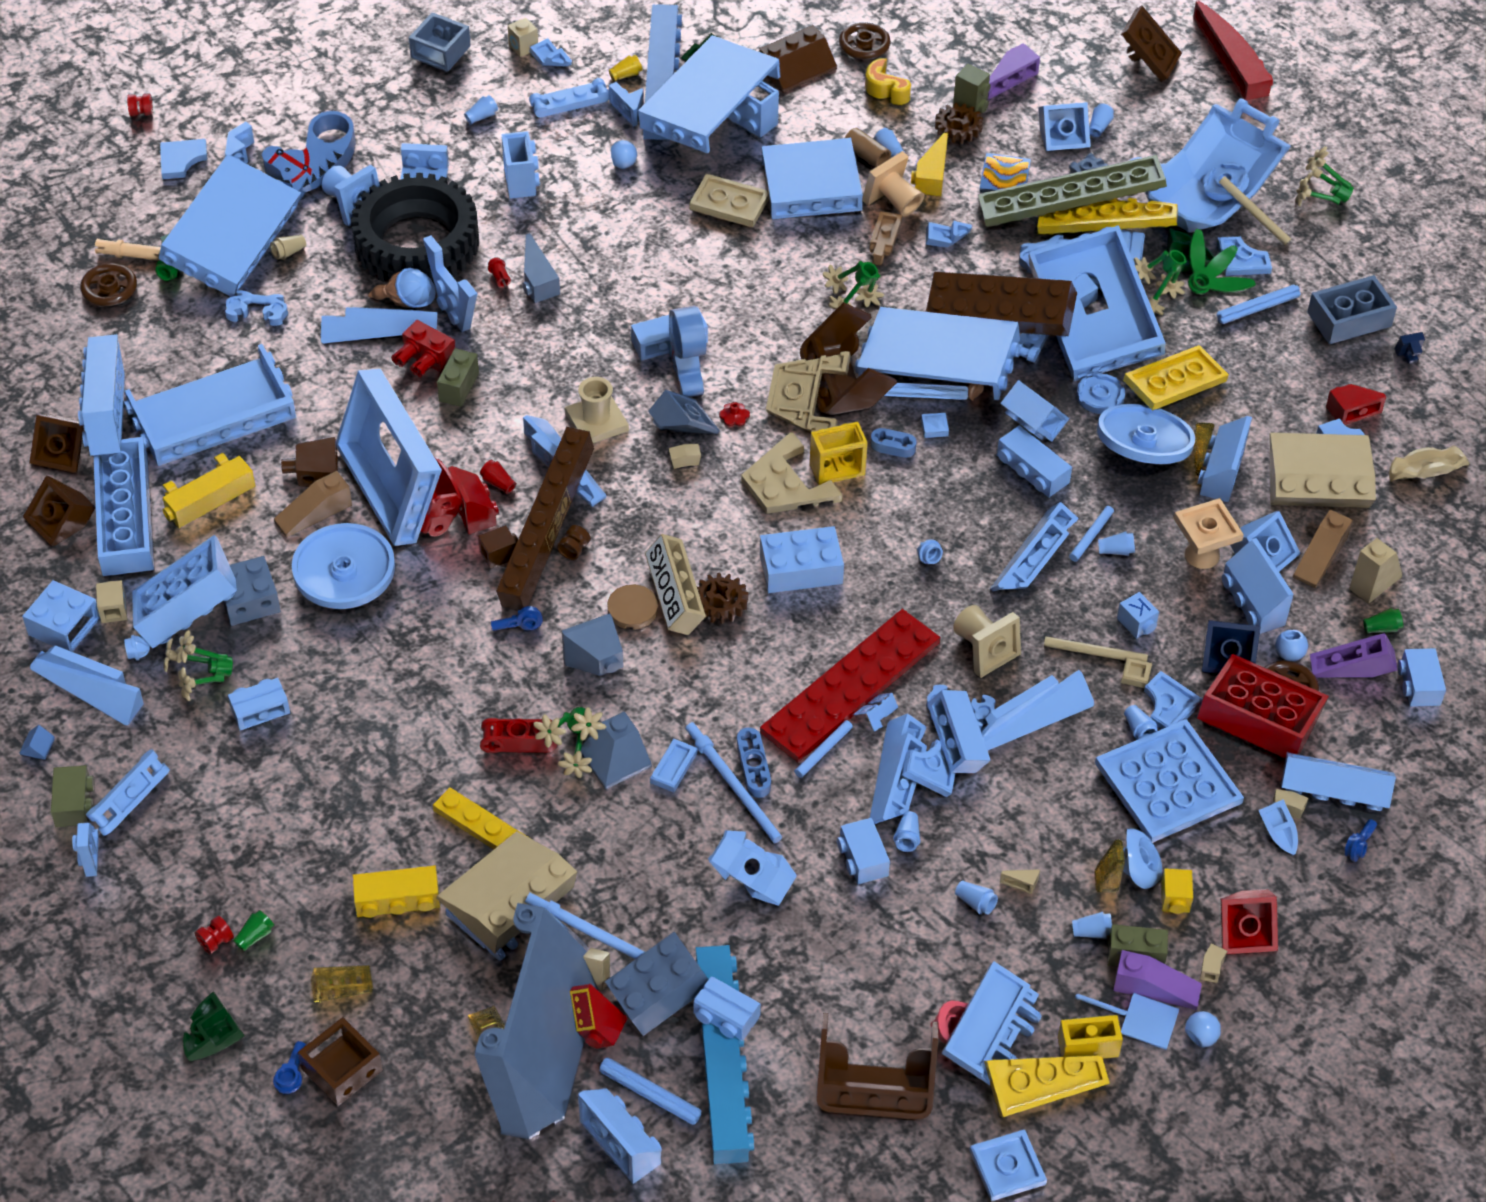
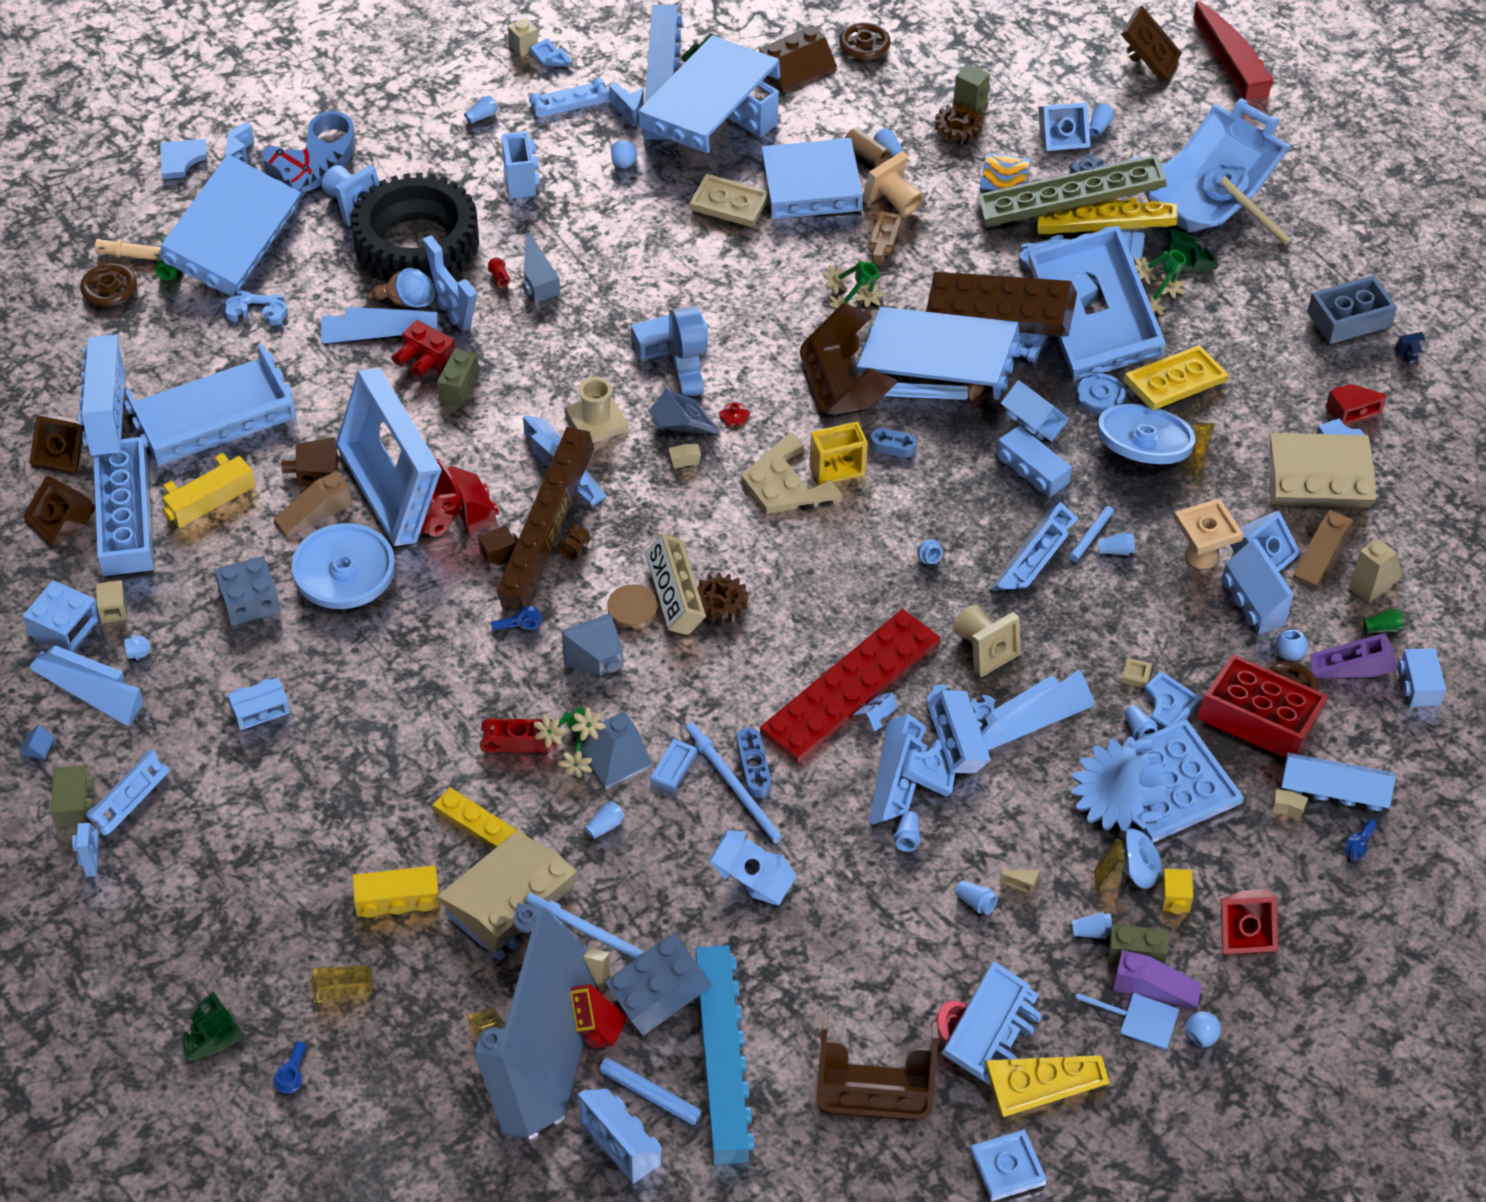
red wheel [127,93,153,117] -> none
light blue slope [132,535,237,648] -> none
plant [163,630,233,701] -> none
red wheel [194,916,234,955] -> none
green cone [233,910,275,952] -> none
tan cone [270,234,306,260] -> none
reddish brown piece [298,1017,383,1106] -> none
light blue bracket [400,143,449,180] -> none
sand blue piece [409,12,471,72] -> none
red cone [480,460,517,494] -> none
yellow cone [608,55,643,82] -> none
light blue brick [693,977,761,1041] -> none
light blue brick [759,526,844,593] -> none
tan wing [766,351,851,433] -> none
light blue bar [794,720,853,778] -> none
light blue brick [837,818,890,884] -> none
yellow animal [865,58,911,105] -> none
yellow slope [911,133,948,196] -> none
light blue tile [921,413,949,438] -> none
light blue slope [926,221,972,247] -> none
medium lavender slope [988,43,1040,100] -> none
tan bar [1044,637,1148,662] -> none
yellow brick [1057,1015,1123,1059] -> none
light blue brick [1117,592,1159,639] -> none
green plant [1188,229,1256,295] -> none
light blue slope [1197,416,1252,502] -> none
tan piece [1200,943,1227,983] -> none
dark blue slope [1202,620,1261,674] -> none
light blue tile [1217,236,1272,276] -> none
light blue axle [1217,285,1301,324] -> none
light blue plate [1258,800,1298,855] -> none
plant [1295,146,1354,206] -> none
tan piece [1389,445,1469,482] -> none
none -> light blue cone [584,801,625,840]
none -> light blue piece [1071,737,1167,833]

